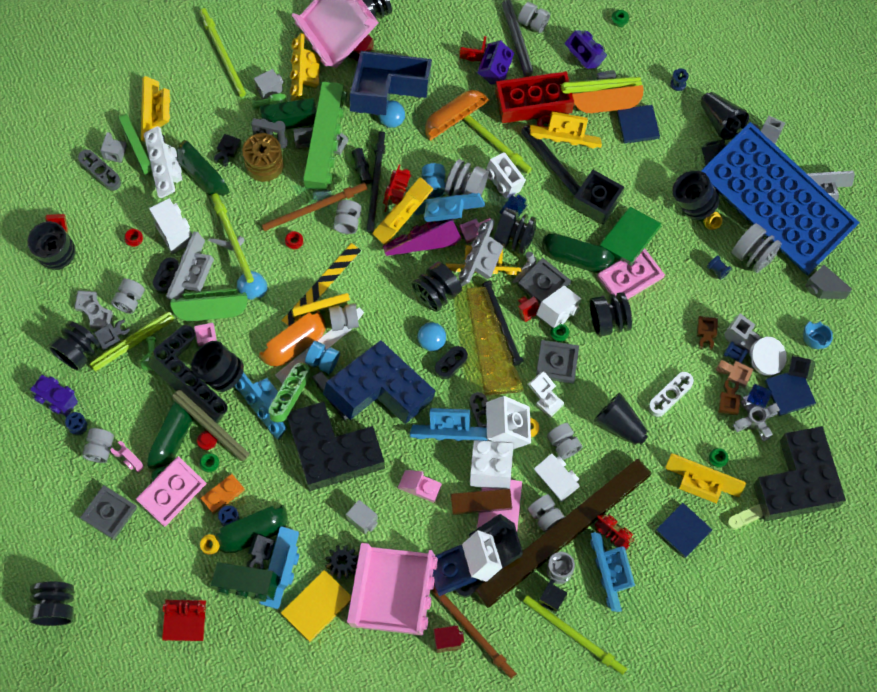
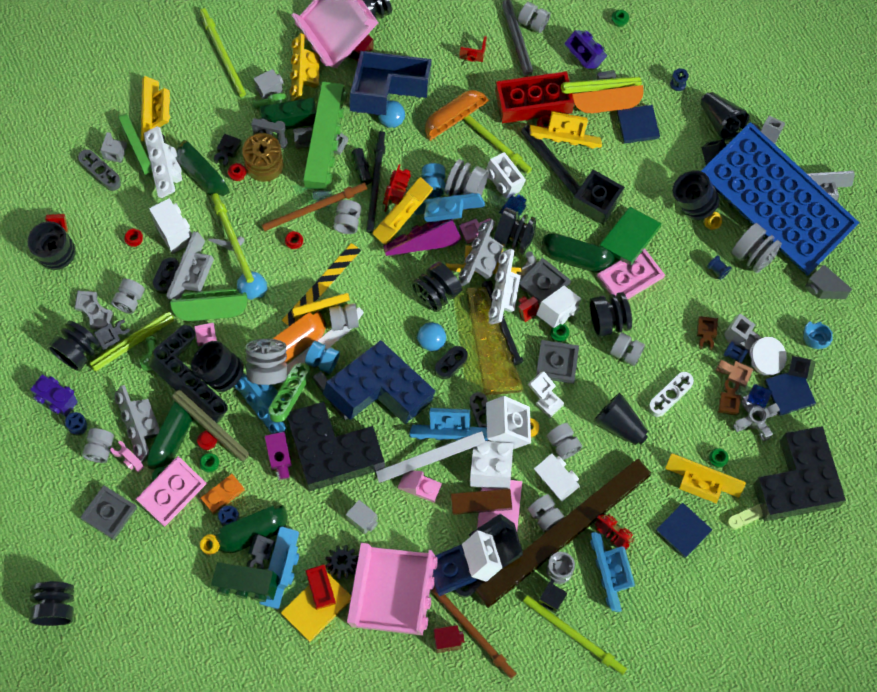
red hinge [162,600,206,641] -> none
dark purple brick [477,40,514,85] -> none
none -> light grey bracket [115,385,160,462]
none -> red plate [228,163,246,181]
none -> light grey wheel [245,339,287,385]
none -> magenta torso [265,432,292,480]
none -> red tile [305,564,336,610]
none -> white sticker [376,431,486,483]
none -> white bracket [489,249,521,324]
none -> light grey wheel [610,332,645,366]

